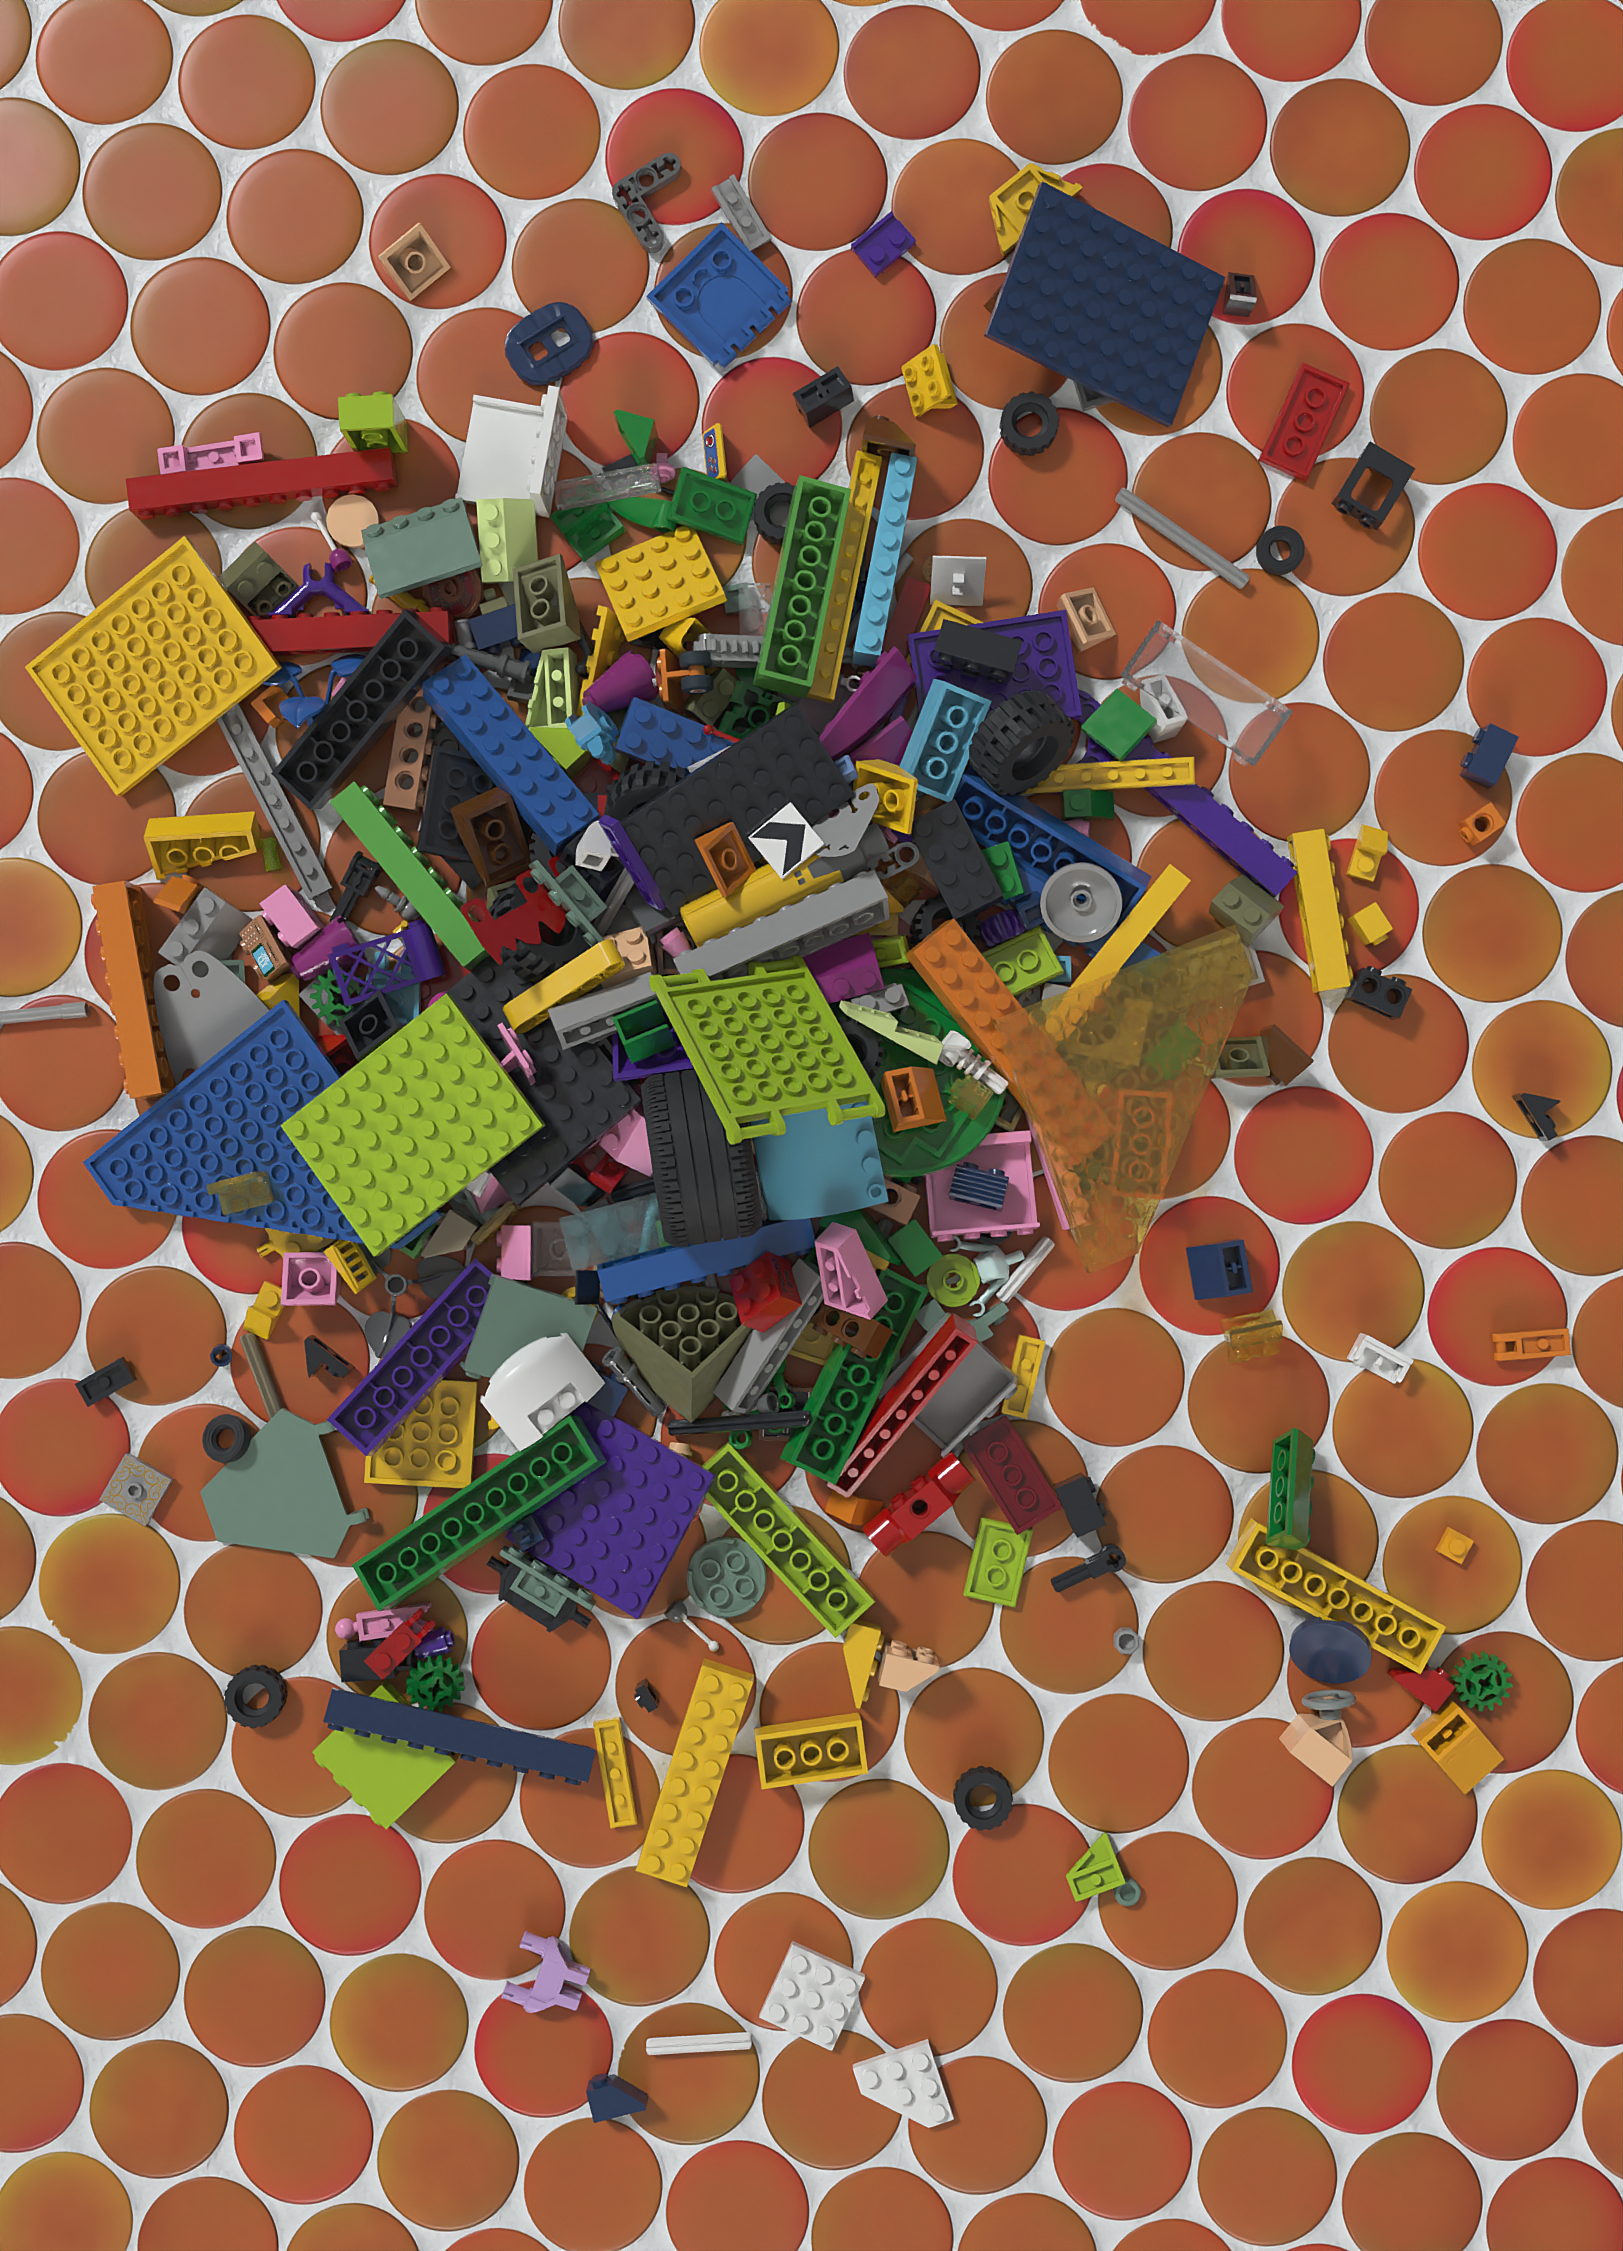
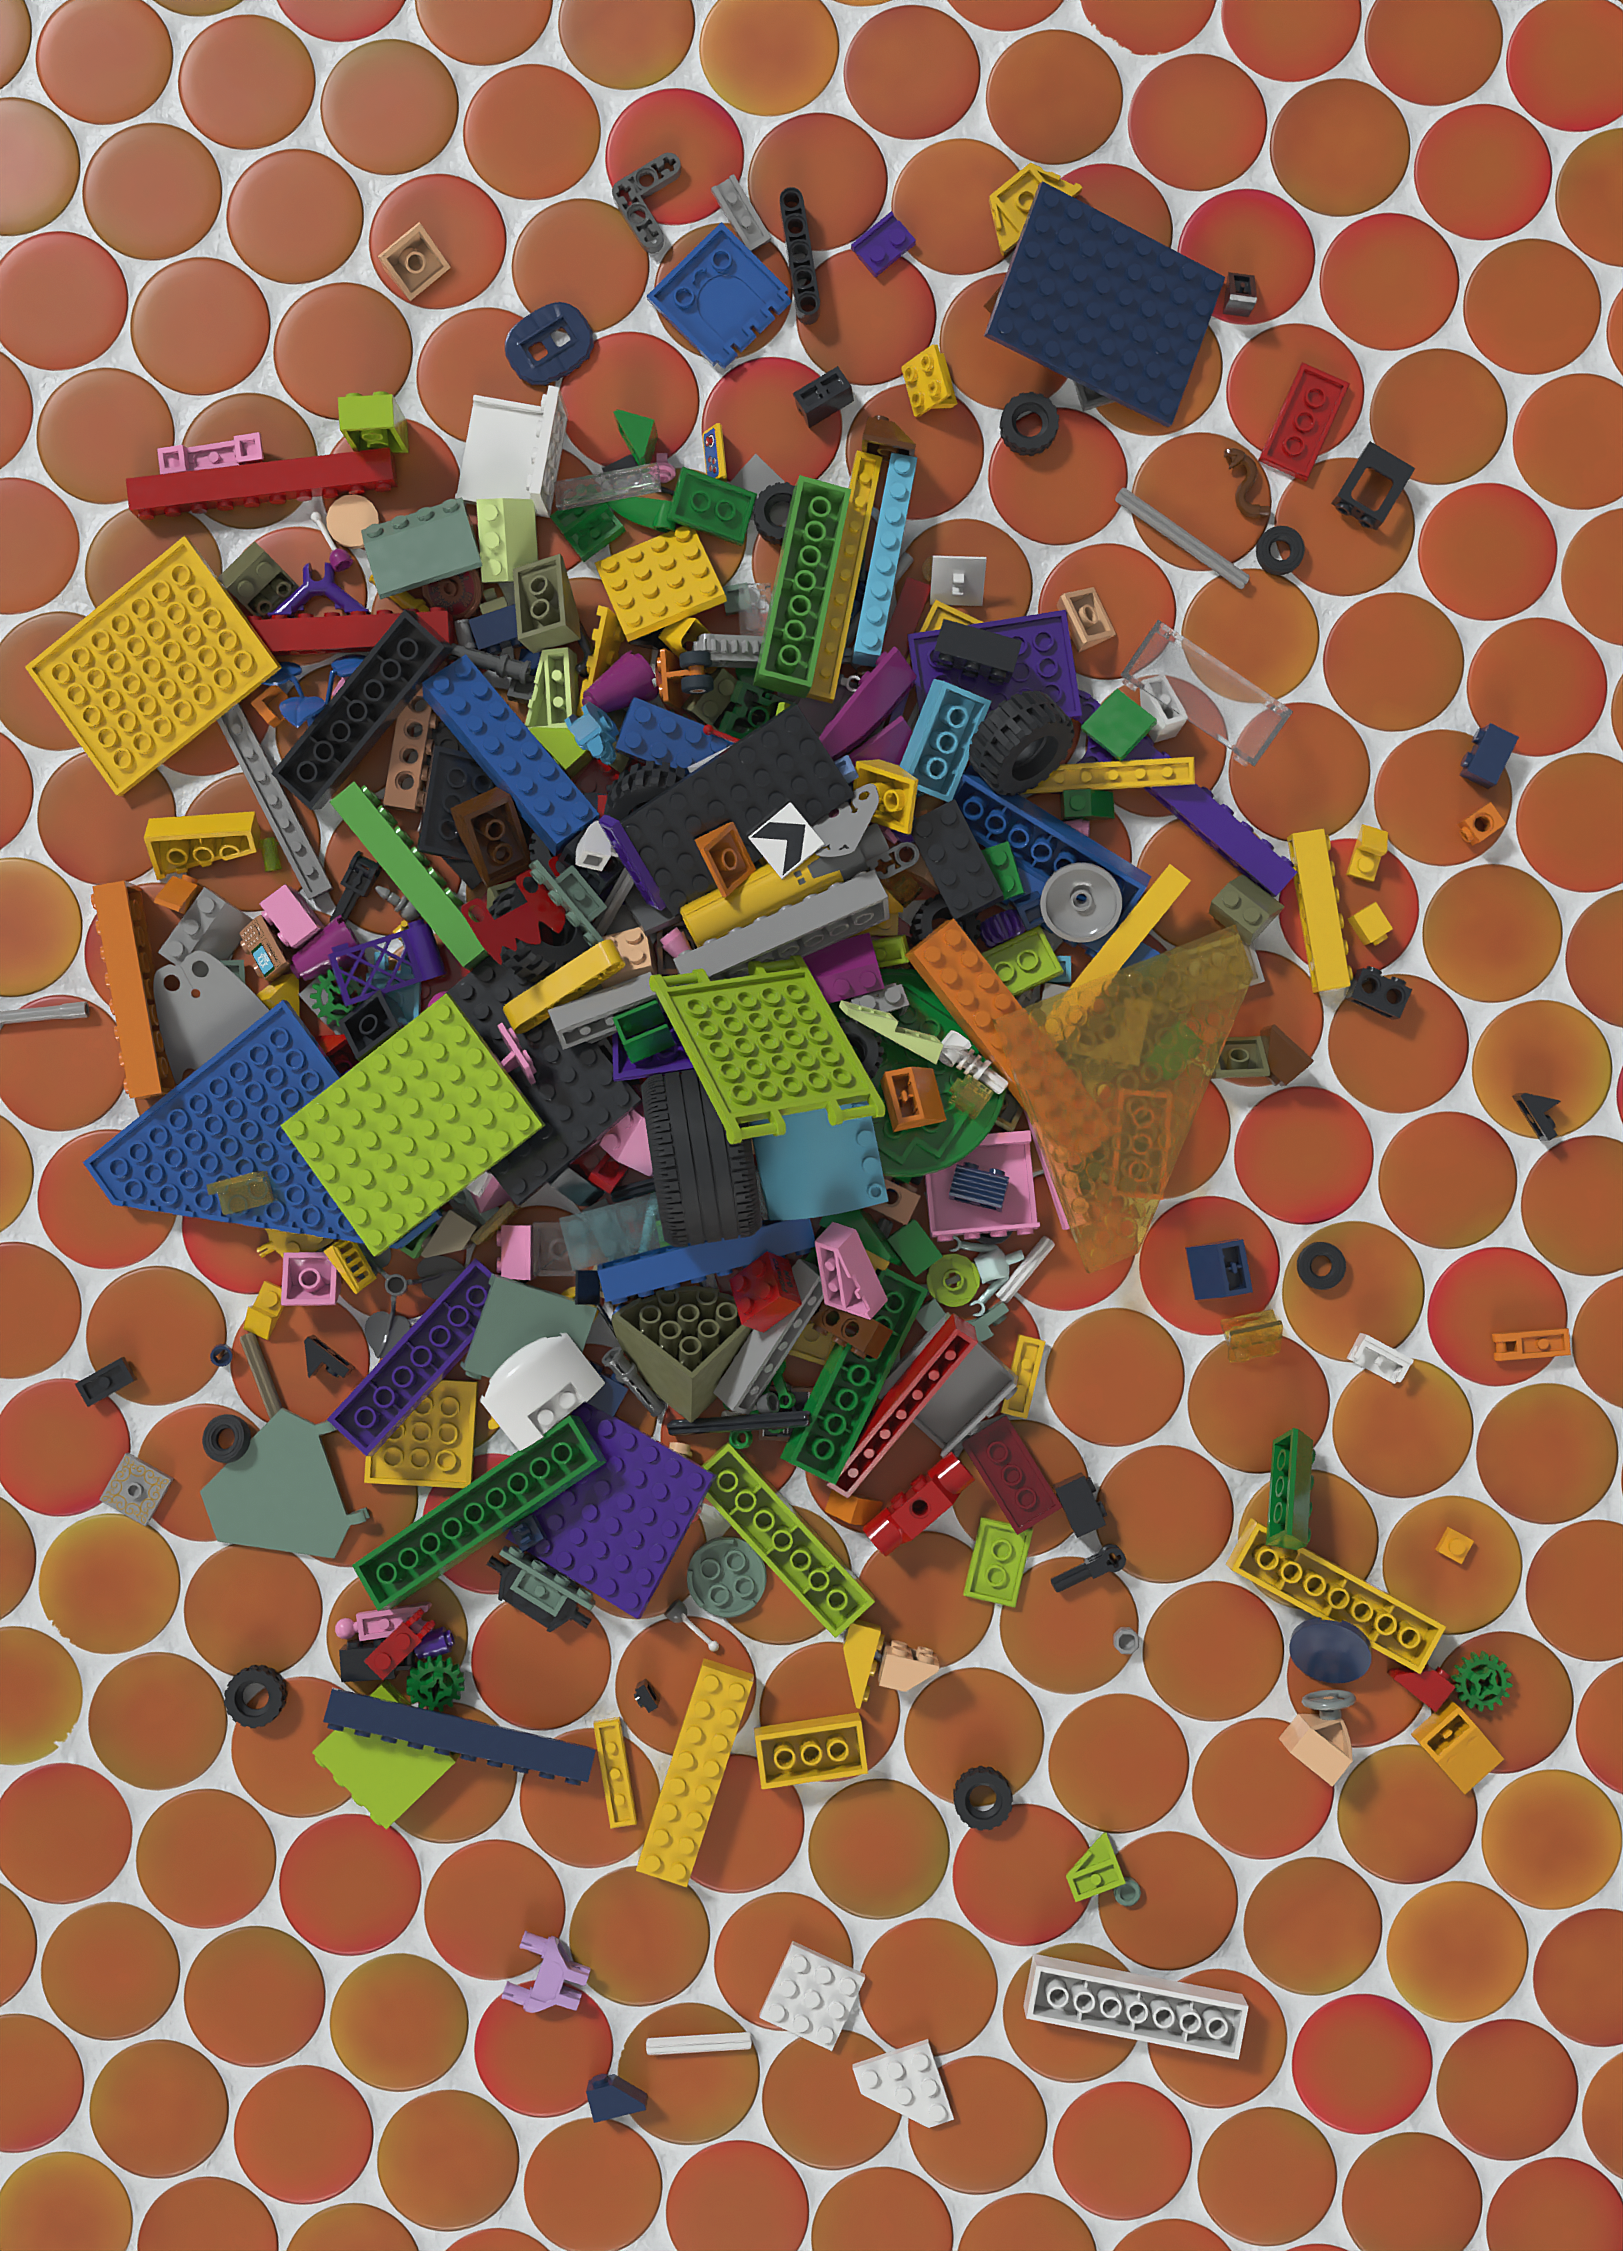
none -> black beam [780,187,820,325]
none -> white brick [1023,1954,1249,2060]
none -> reddish brown animal [1224,448,1270,518]
none -> black tyre [1297,1242,1346,1290]

